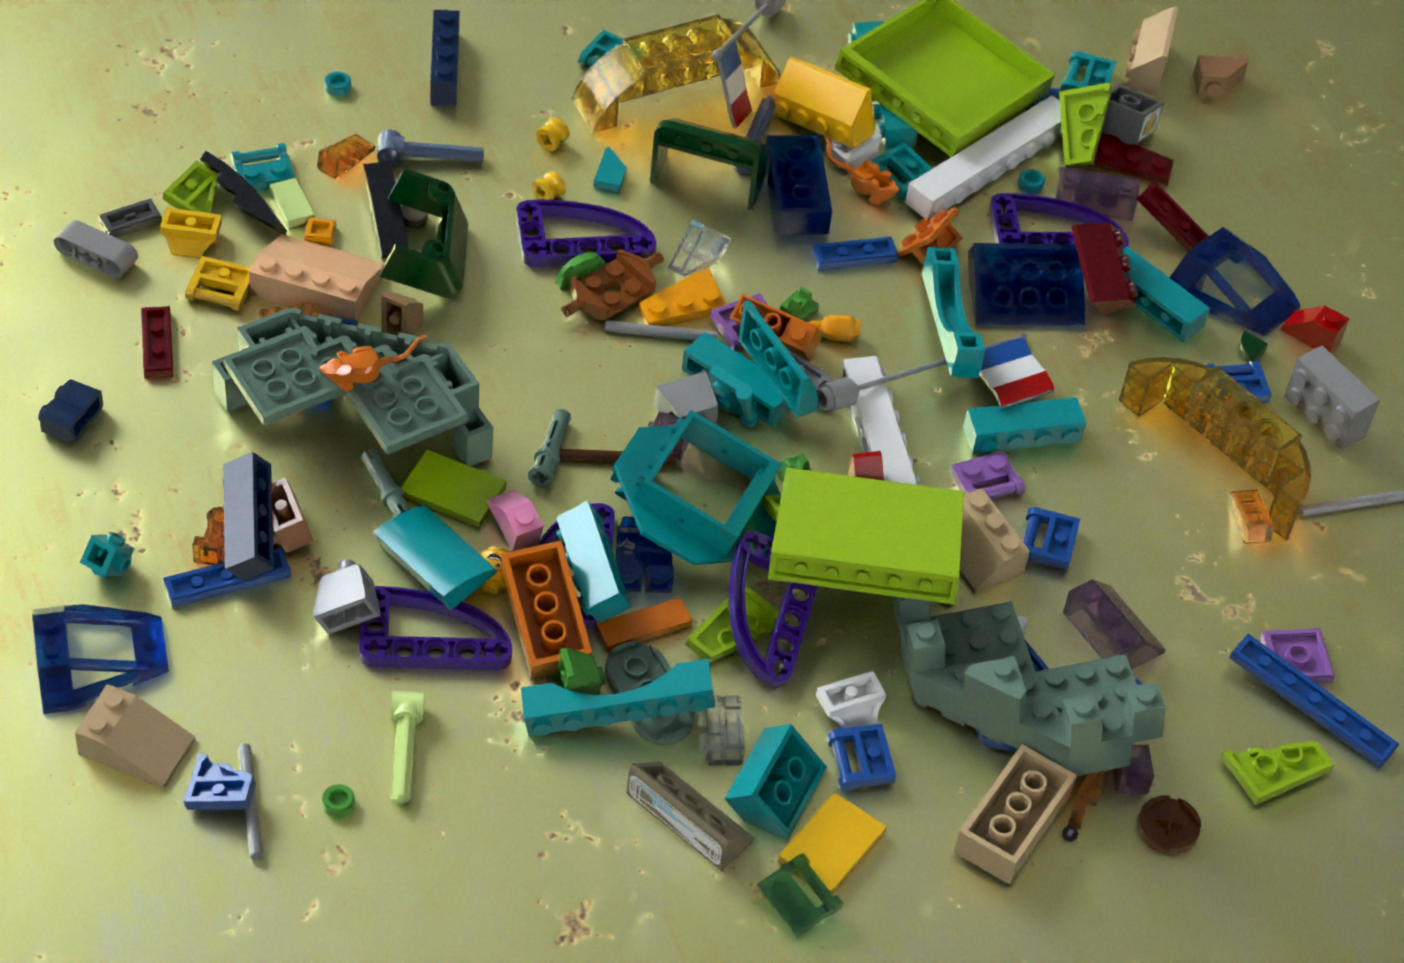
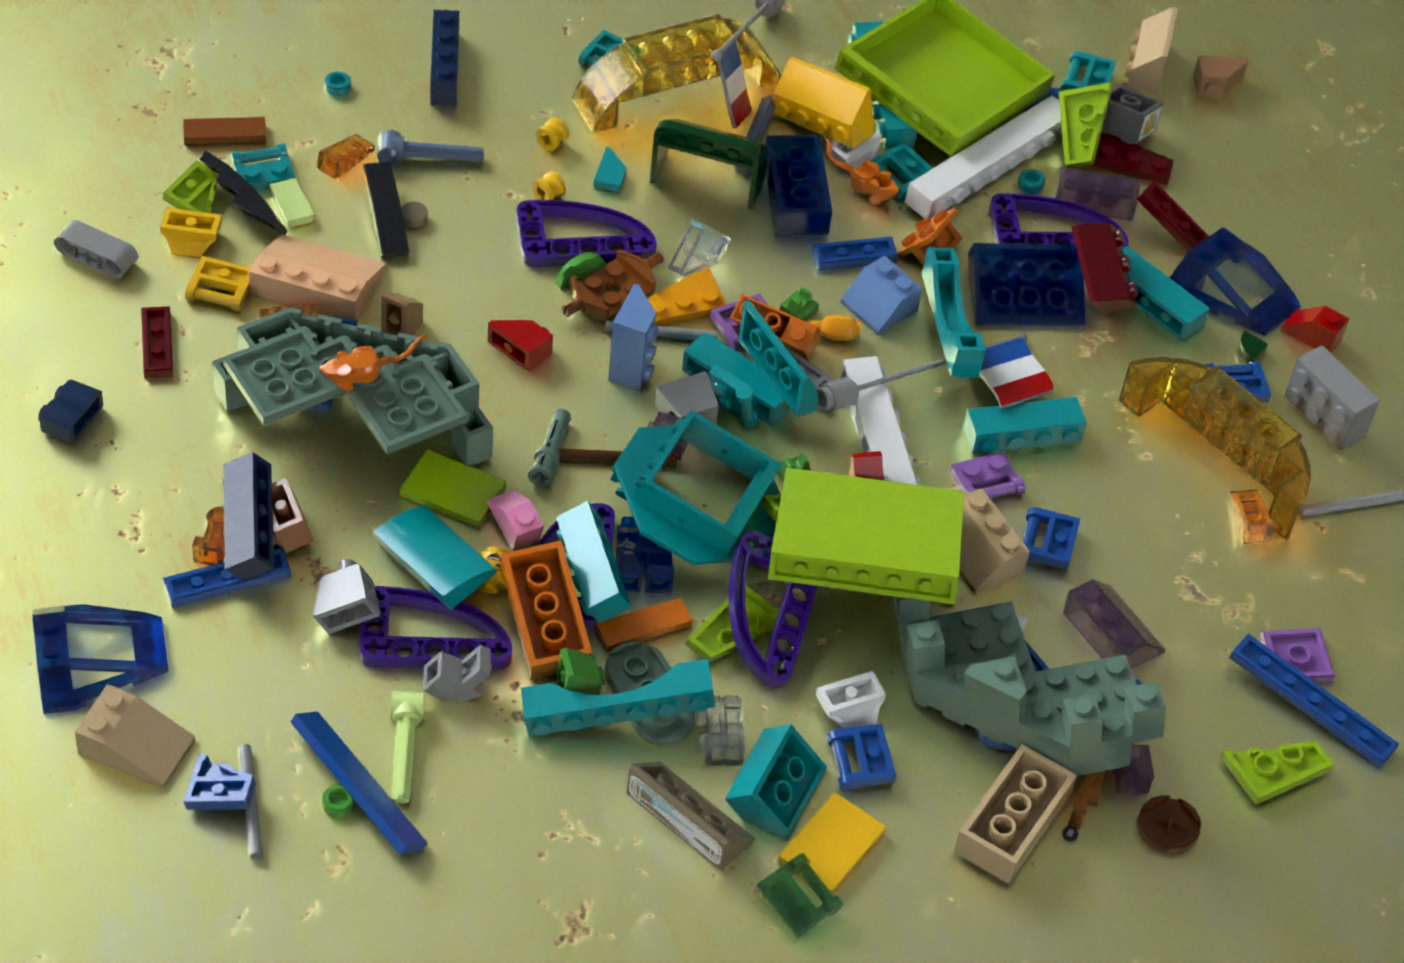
teal brick [79,532,135,579] -> none
dark grey tile [99,198,162,238] -> none
light orange tile [304,217,336,247] -> none
sand green pin [361,449,410,517] -> none
dark green windscreen [379,168,468,299] -> none
none -> dark orange tile [183,117,266,145]
none -> blue tile [291,711,428,855]
none -> light grey brick [423,645,492,701]
none -> red slope [487,320,553,372]
none -> medium blue slope [608,284,658,391]
none -> medium blue slope [840,255,922,335]

